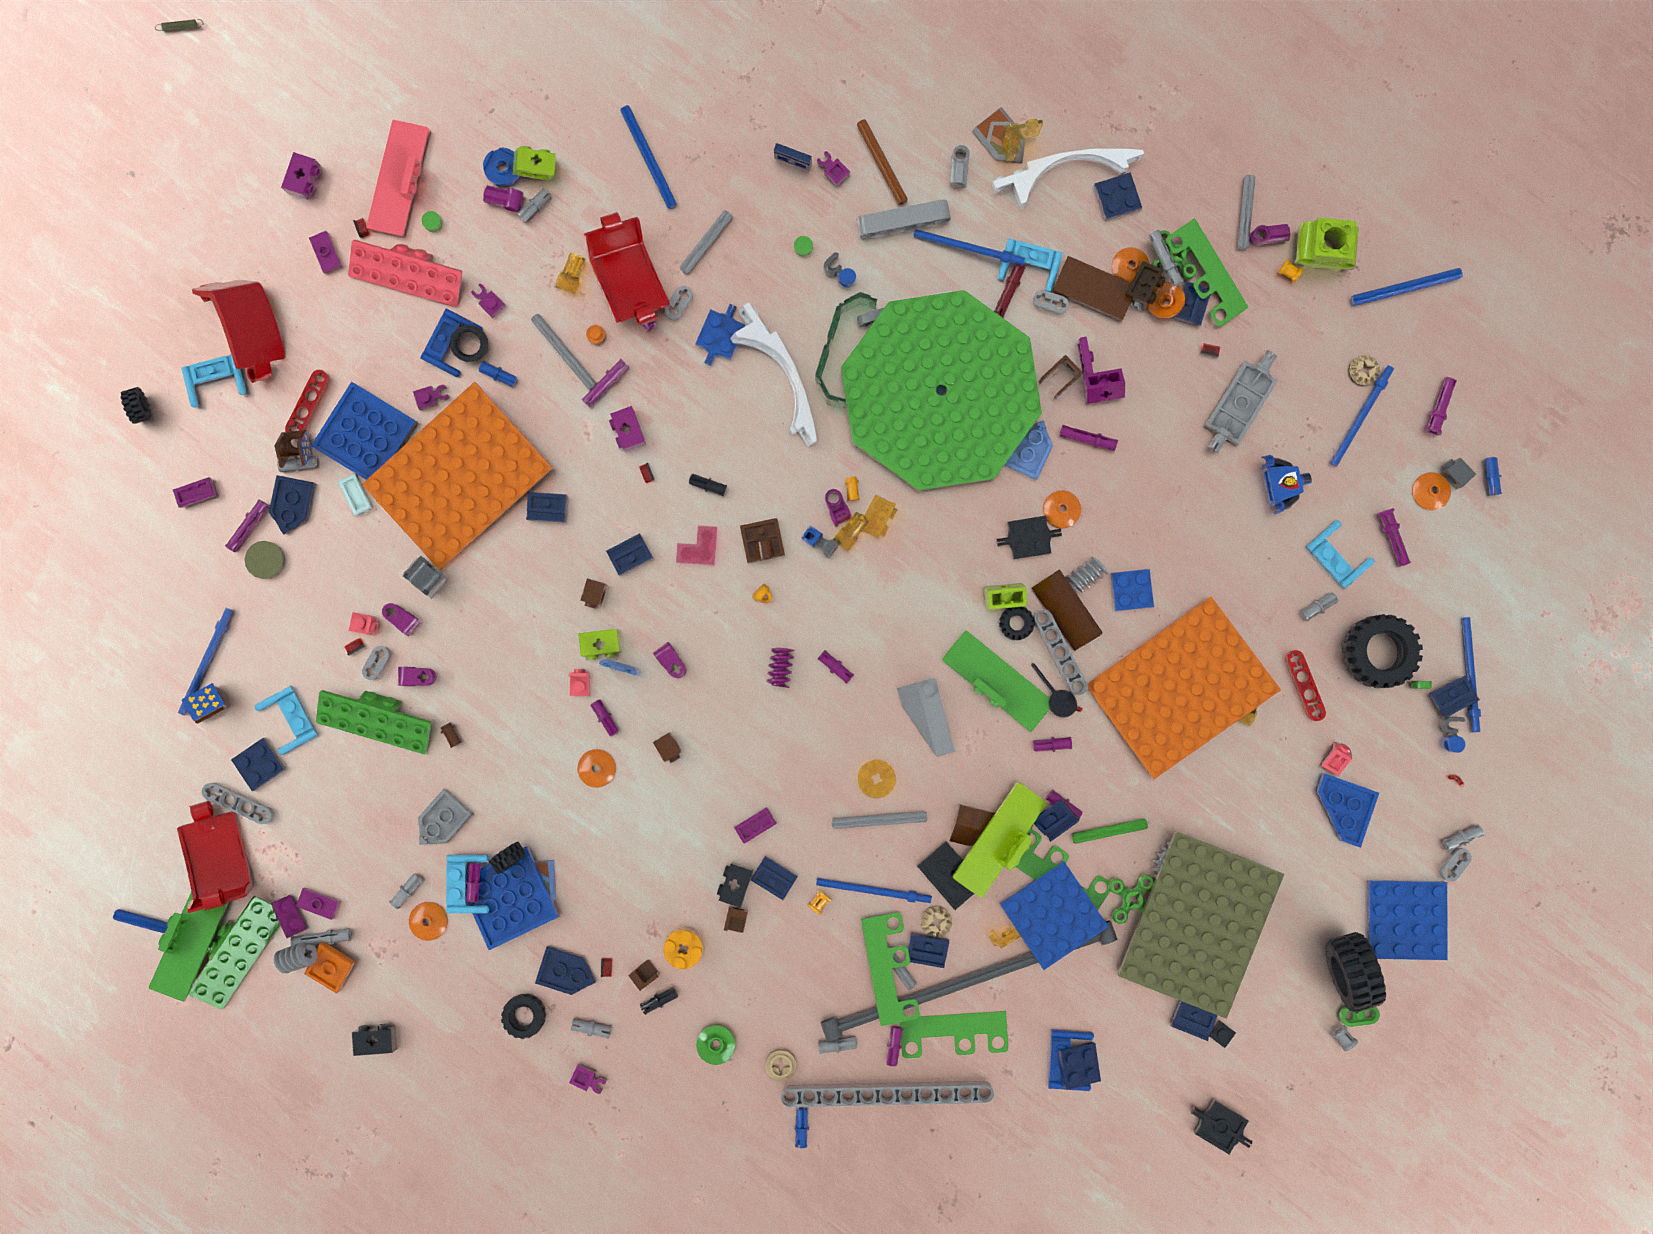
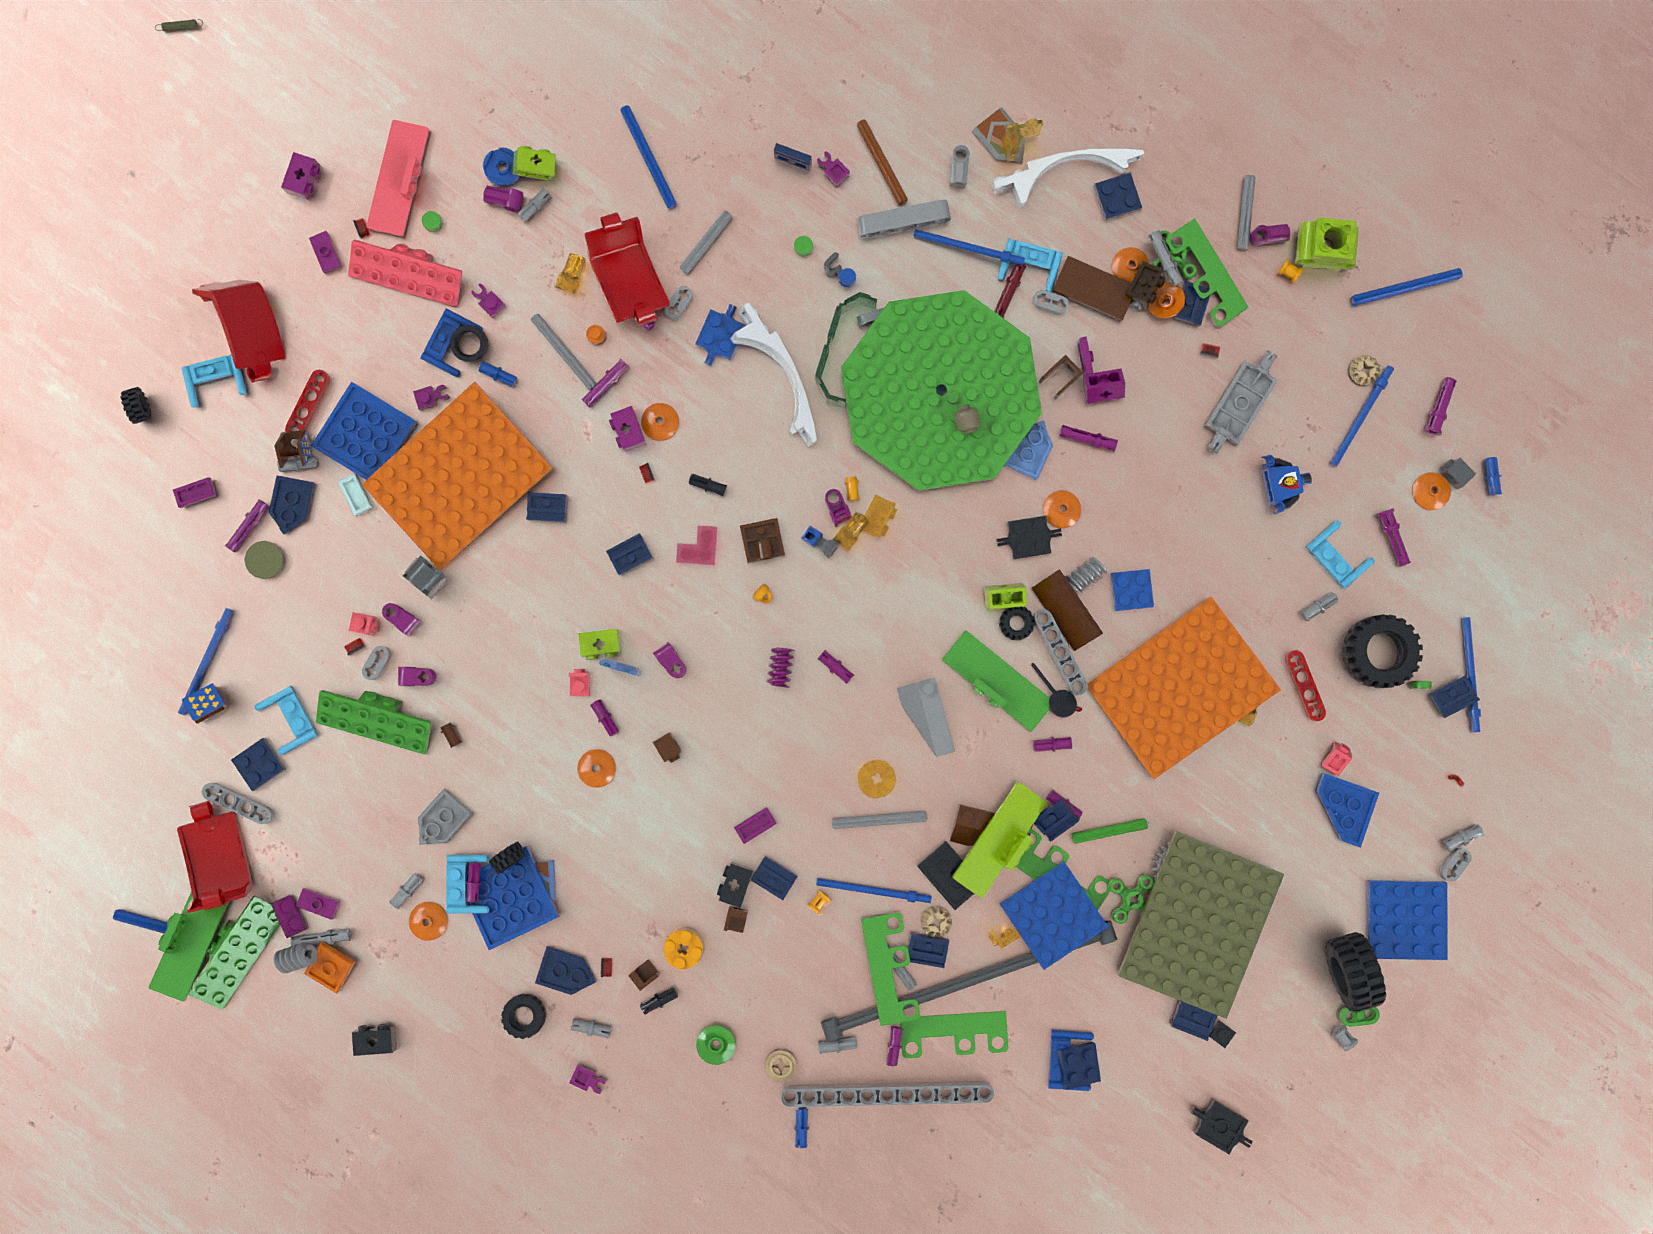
reddish brown brick [581,578,608,609] -> none
leg [1439,717,1466,753] -> none
none -> orange dish [641,403,679,441]
none -> dark tan head [953,404,981,434]

